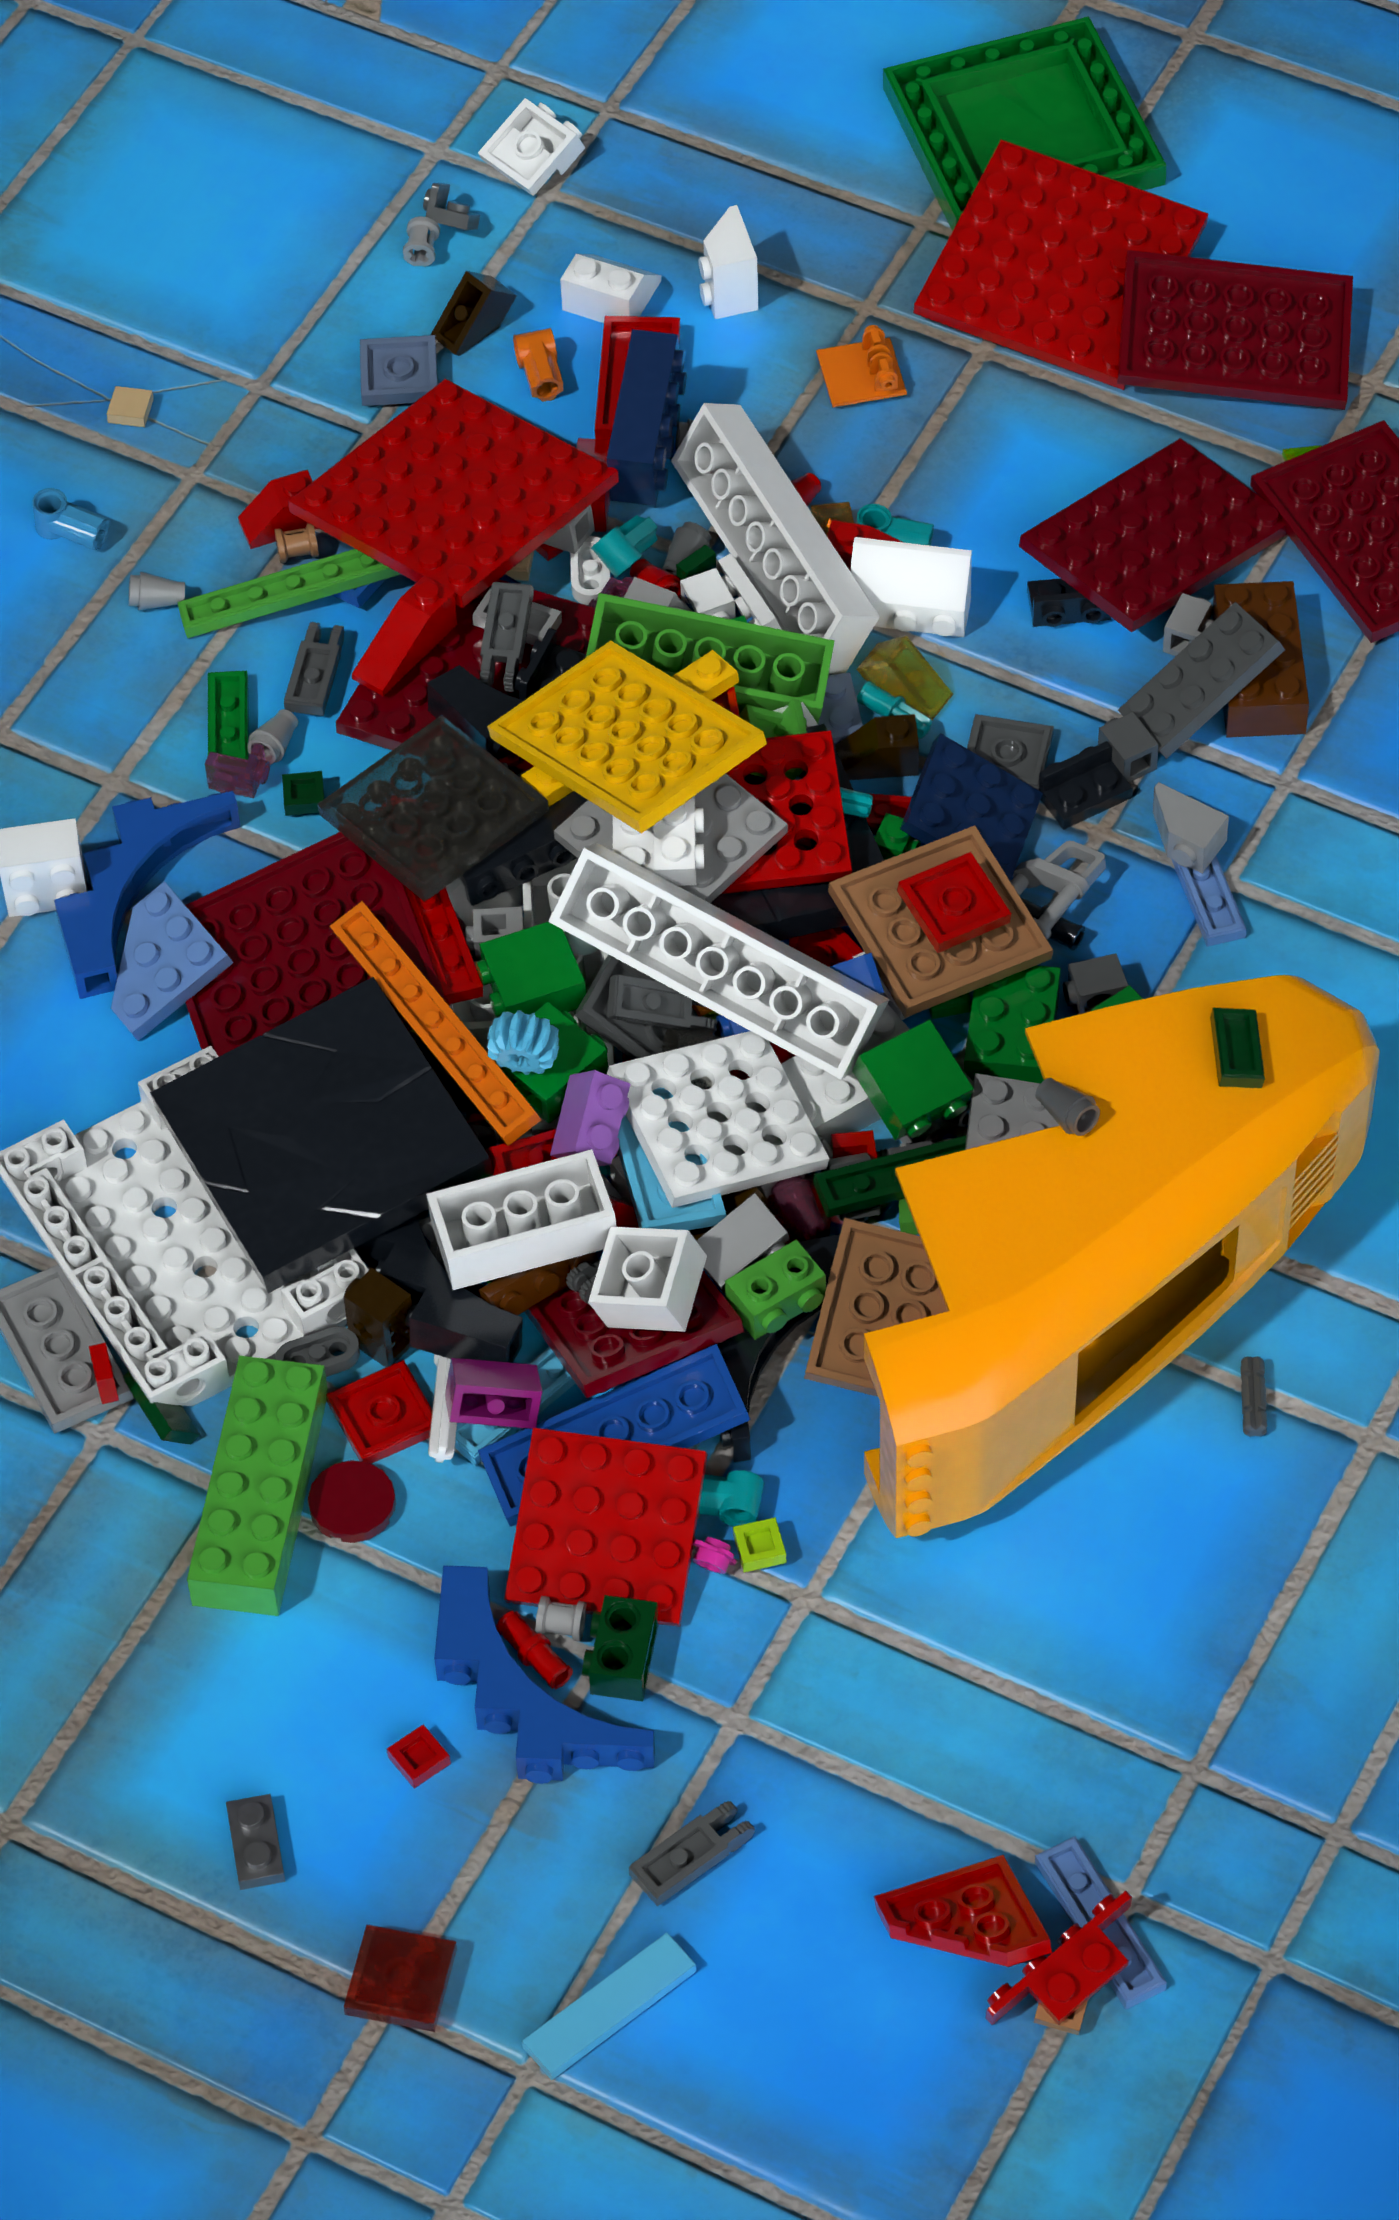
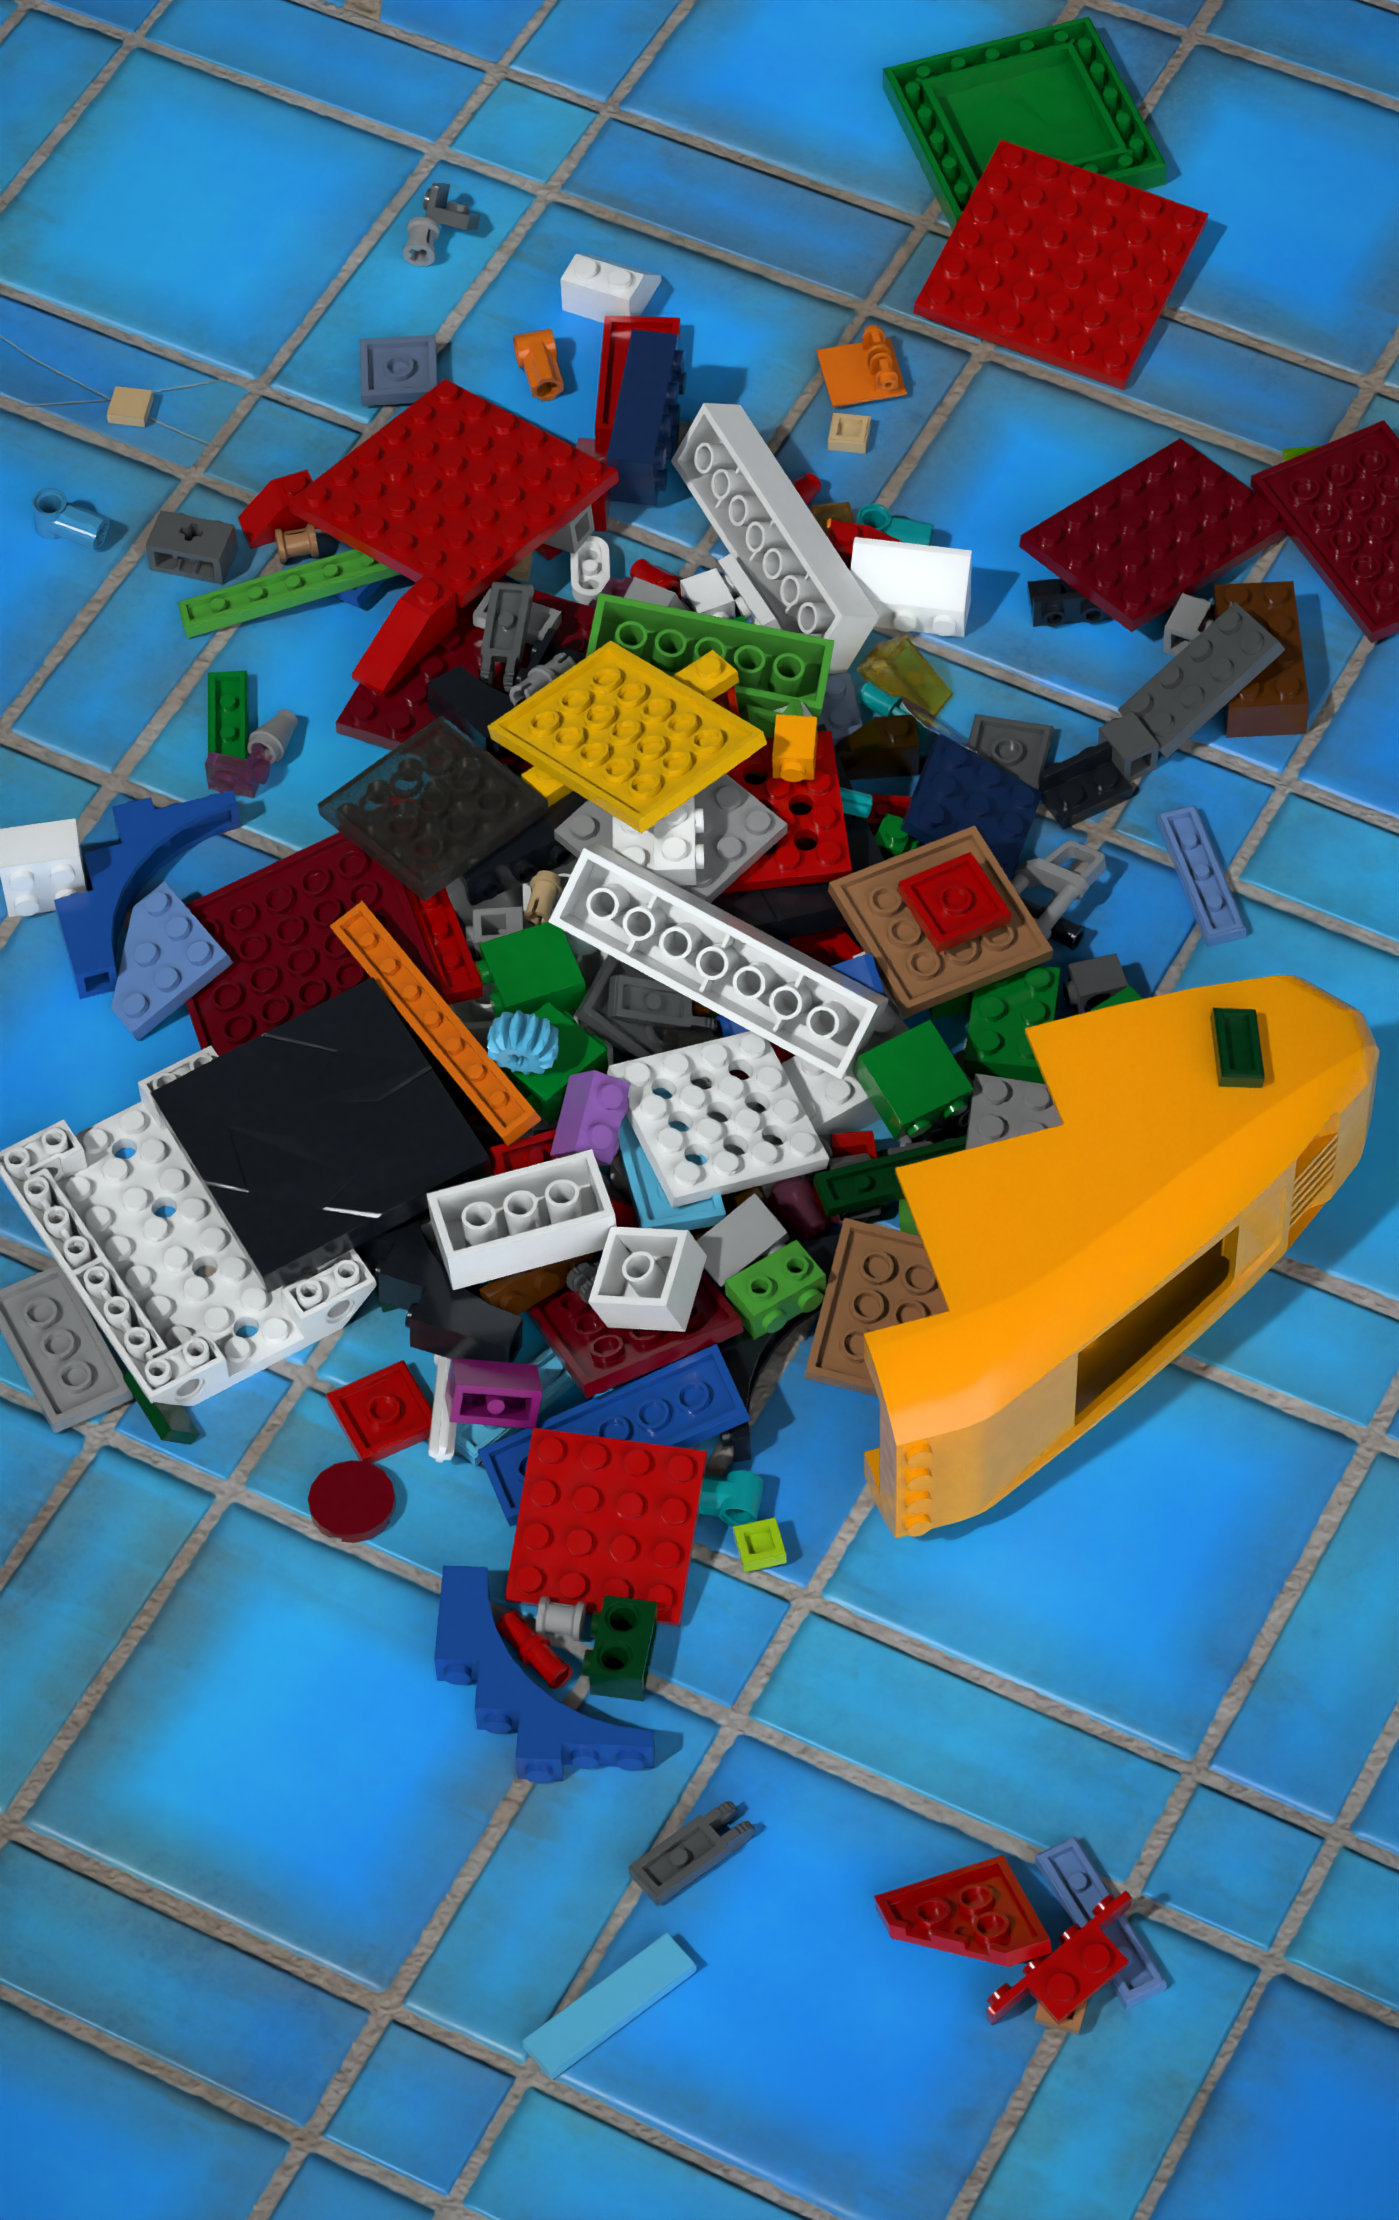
red tile [89,1342,119,1405] -> none
light grey cone [129,571,185,610] -> none
bright green brick [187,1356,328,1616] -> none
flat silver plate [226,1794,285,1890] -> none
dark grey plate [275,1326,360,1377] -> none
dark green plate [282,771,325,816] -> none
dark grey hinge [284,622,345,716] -> none
dark brown brick [343,1268,412,1367] -> none
clear red plate [344,1925,457,2032] -> none
red tile [387,1724,451,1789] -> none
dark brown slope [431,271,517,356] -> none
white plate [478,98,585,196] -> none
teal piece [591,515,658,578] -> none
dark grey cone [662,522,711,576] -> none
dark green tile [676,544,716,580] -> none
dark pink plate [693,1537,737,1574] -> none
white slope [698,205,758,319] -> none
dark grey cone [1035,1078,1100,1136] -> none
dark red plate [1117,250,1353,410] -> none
light grey slope [1153,782,1229,873] -> none
dark grey axle [1240,1356,1267,1437] -> none
none -> dark grey brick [146,510,238,585]
none -> light grey pin [509,653,575,706]
none -> tan pin [524,870,563,925]
none -> light orange brick [772,714,818,782]
none -> tan tile [828,412,871,454]
none -> sticker [902,697,979,754]

